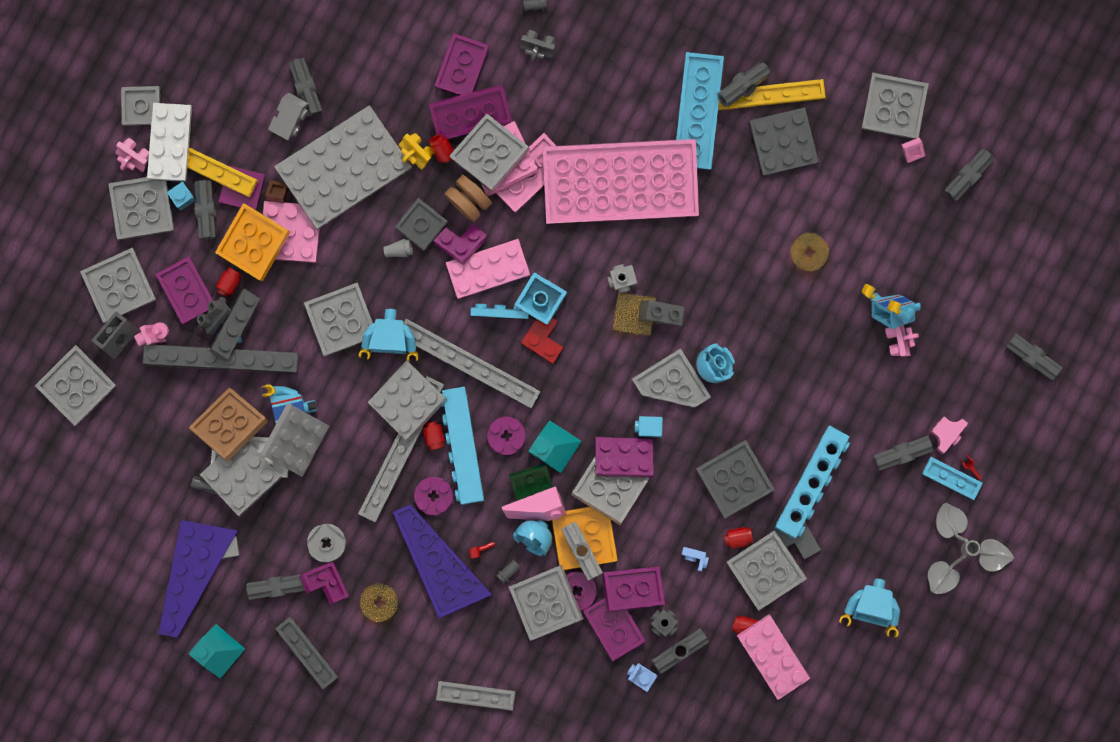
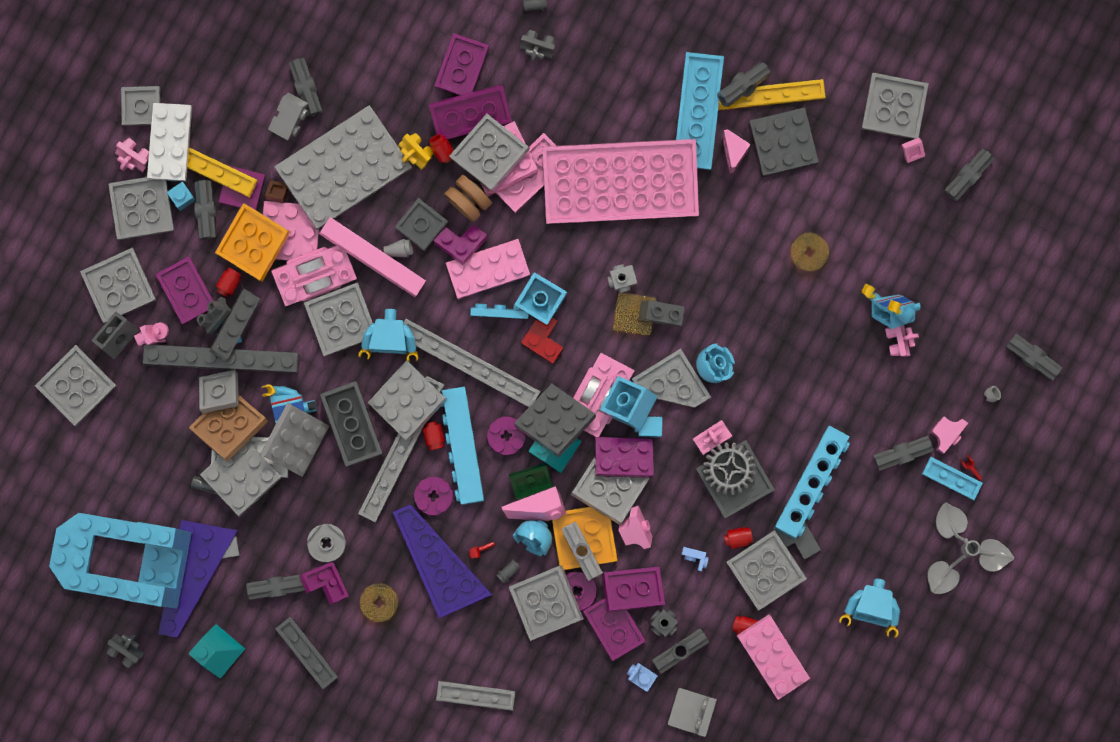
none -> medium azure bracket [49,513,192,609]
none -> dark grey hips [107,634,145,668]
none -> light grey plate [199,370,239,414]
none -> bright pink piece [271,245,357,306]
none -> bright pink tile [319,217,426,297]
none -> dark grey brick [320,381,384,468]
none -> dark grey plate [514,384,596,458]
none -> bright pink piece [574,353,635,437]
none -> medium azure brick [600,376,658,430]
none -> bright pink brick [619,506,653,549]
none -> light grey bracket [668,688,717,737]
none -> bright pink hips [693,420,732,455]
none -> light grey gear [703,443,756,495]
none -> bright pink slope [722,129,750,174]
none -> light grey hinge [984,386,1001,403]

